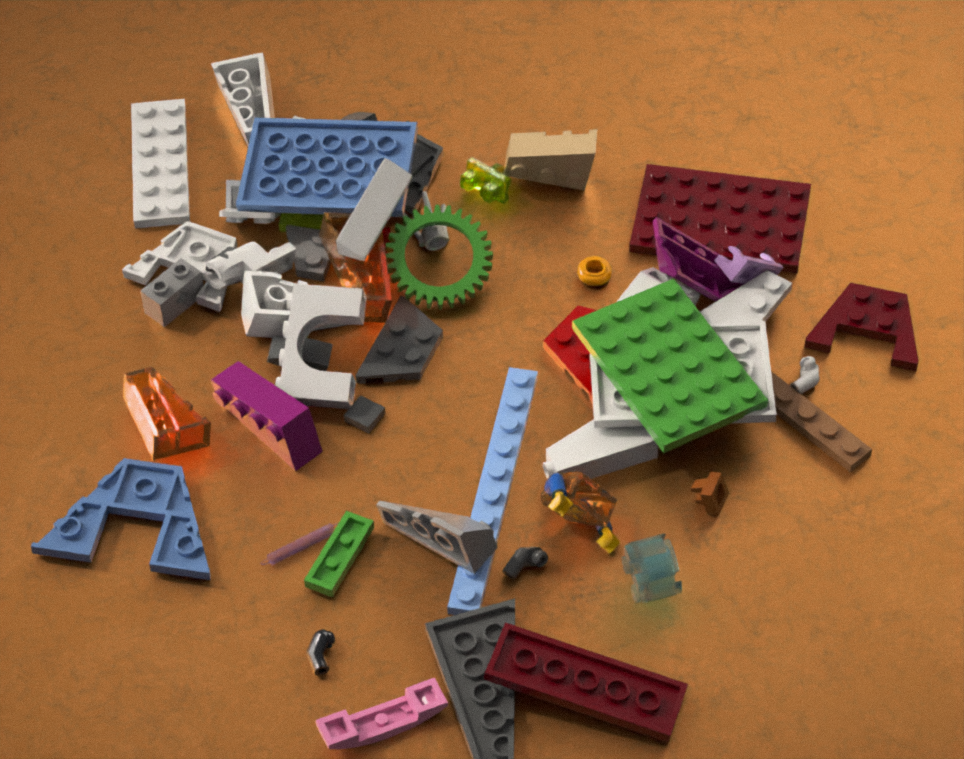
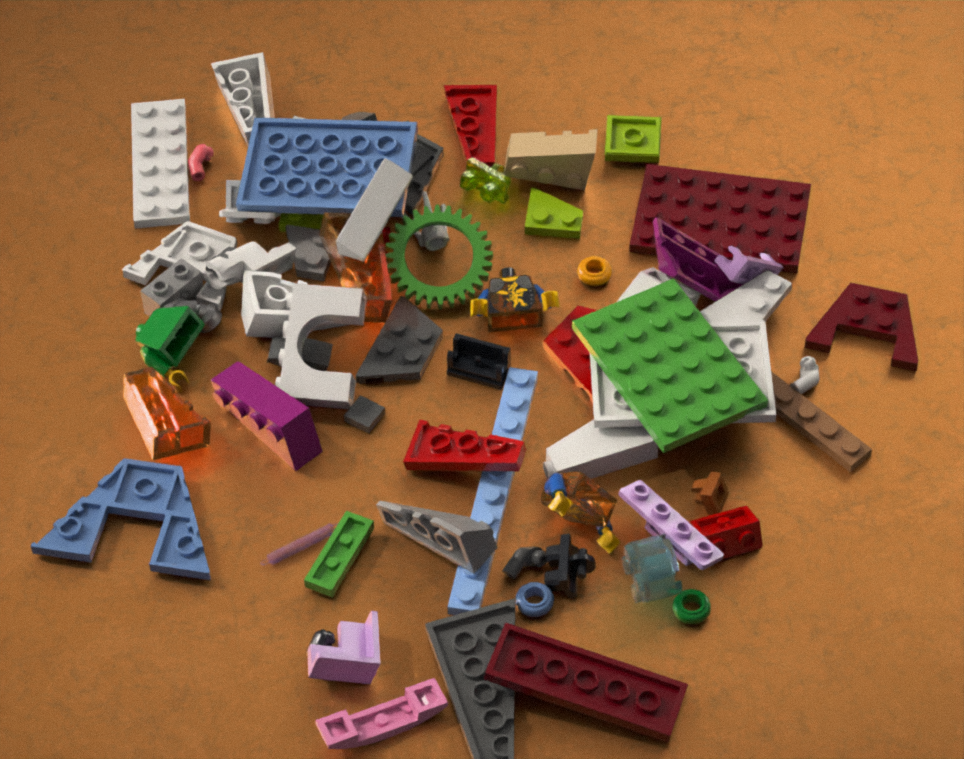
none -> green torso [135,298,222,392]
none -> coral arm [188,144,214,181]
none -> lavender panel [308,611,381,684]
none -> red wing [403,419,527,472]
none -> red wing [444,85,497,170]
none -> black hinge [446,333,511,390]
none -> torso [470,267,560,333]
none -> medium blue piece [515,582,554,617]
none -> lime wing [525,188,583,239]
none -> black hips [544,534,596,598]
none -> lime plate [605,115,662,163]
none -> lavender bracket [618,480,724,570]
none -> green piece [672,589,711,625]
none -> red bracket [689,505,763,559]

